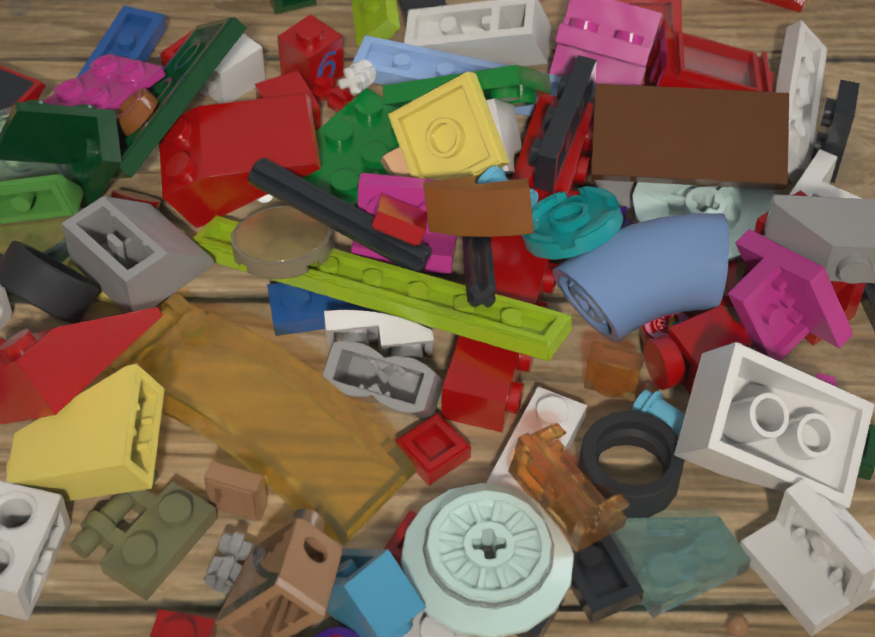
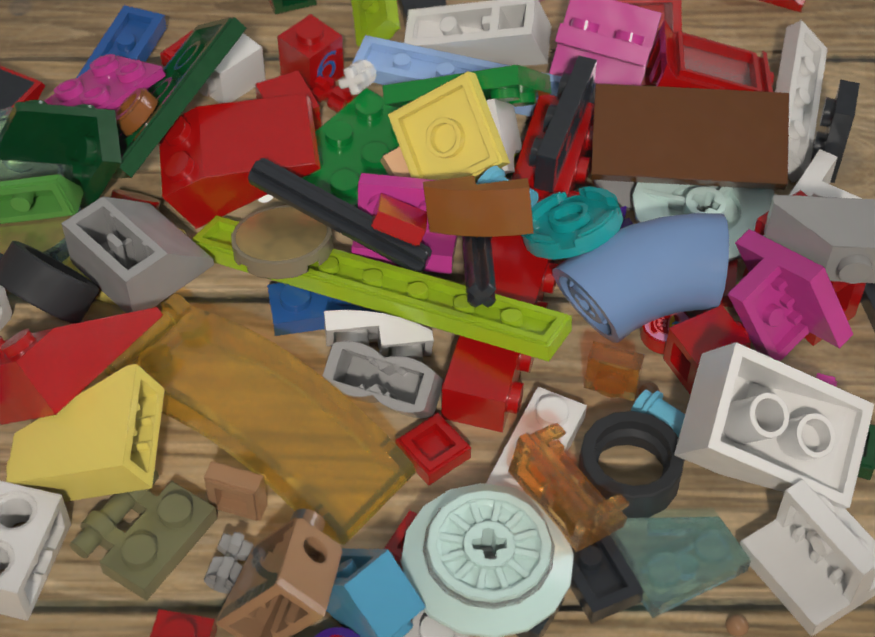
red tile [644,335,686,390] -> none

